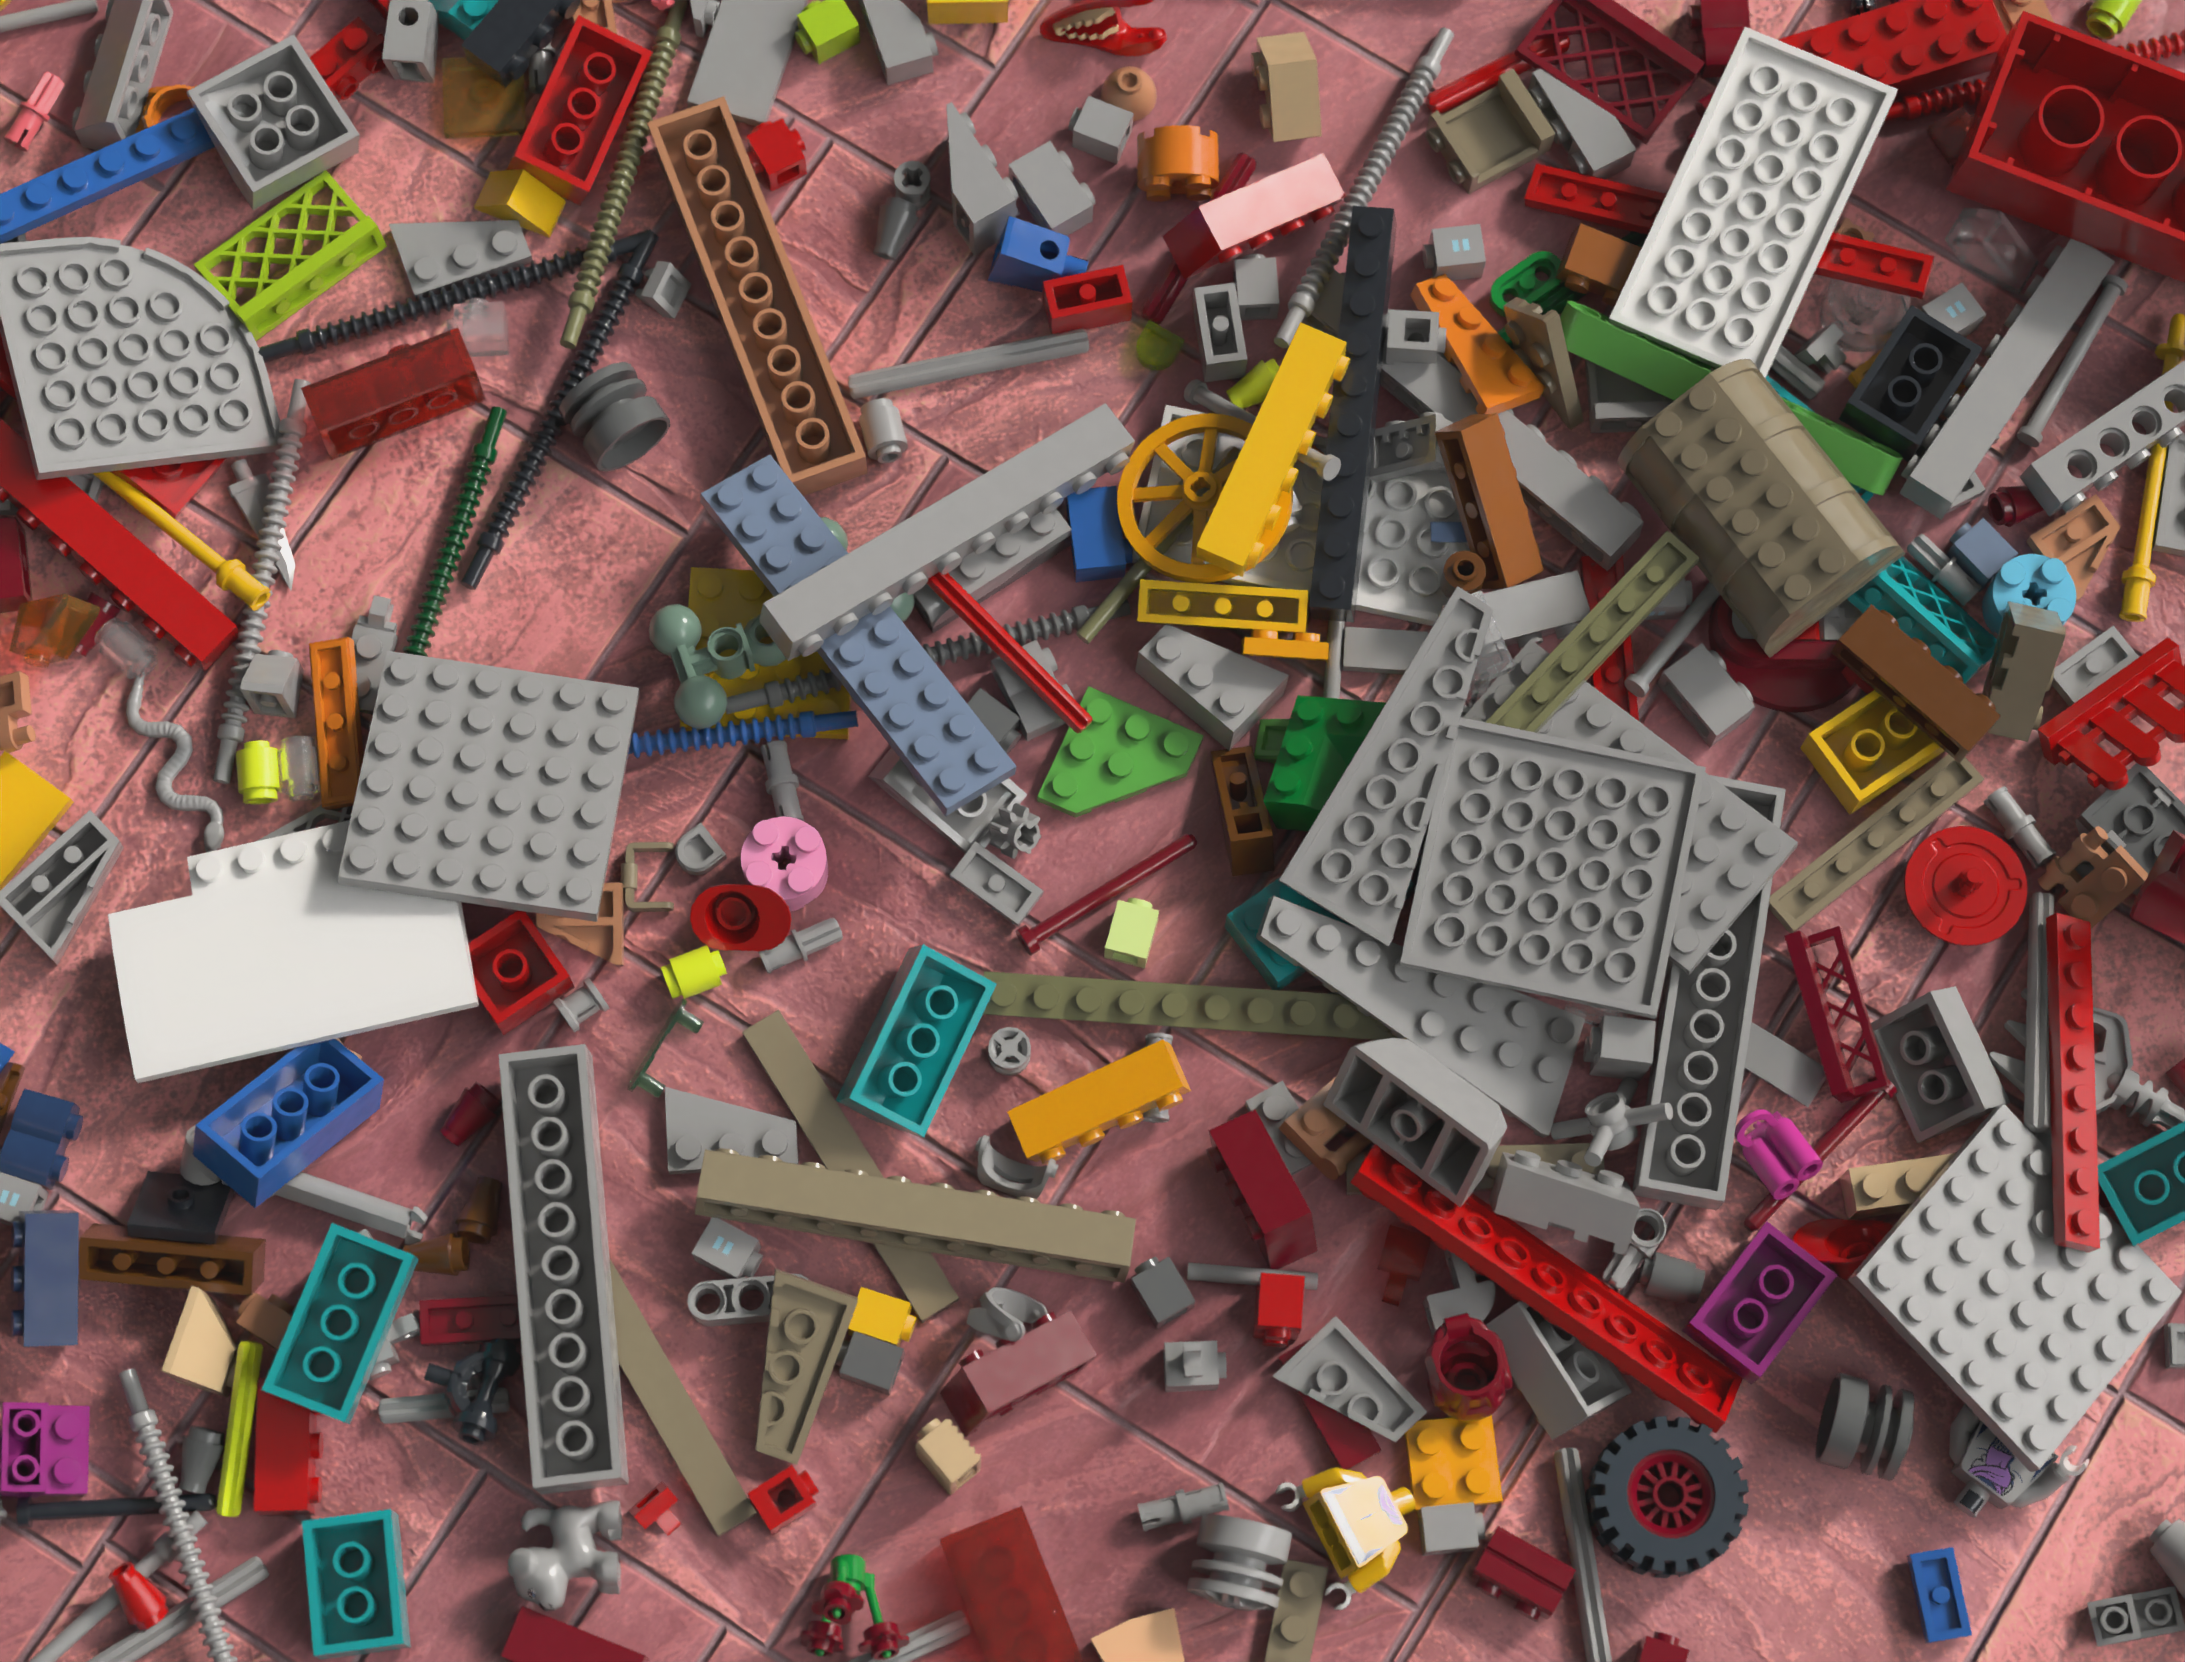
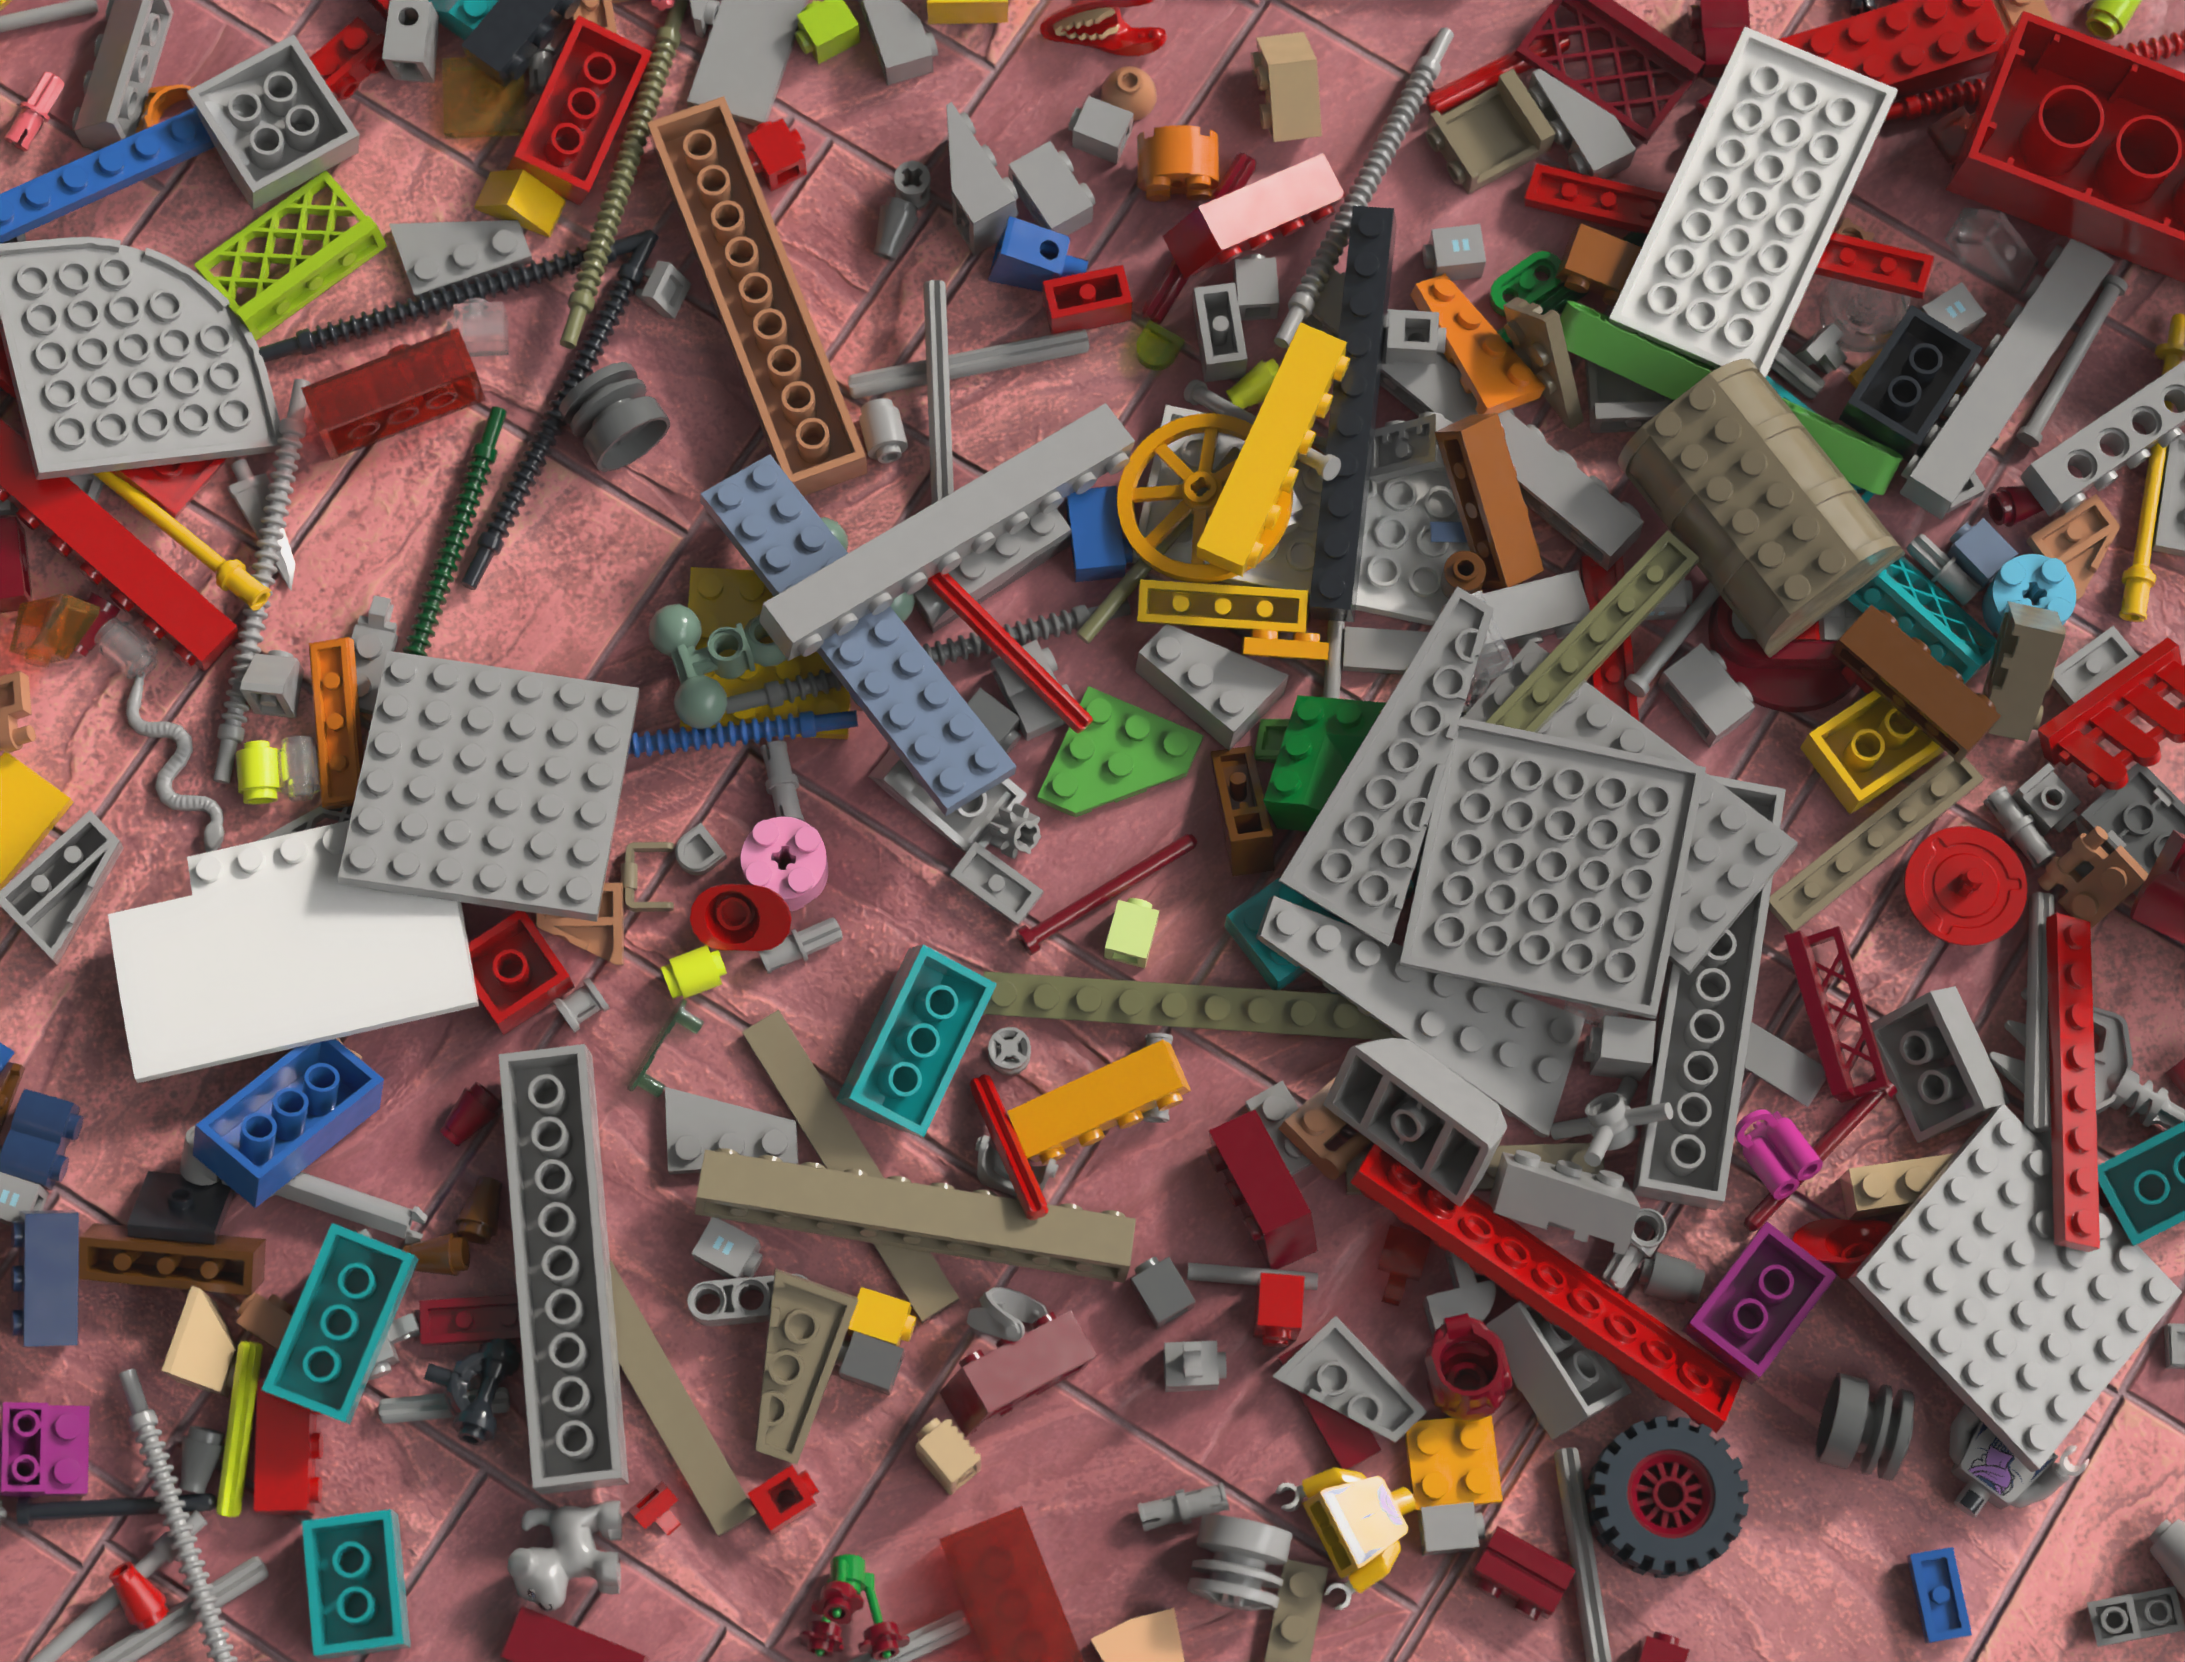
none -> light grey axle [923,280,954,504]
none -> red axle [969,1074,1049,1221]
none -> light grey brick [2012,763,2082,837]

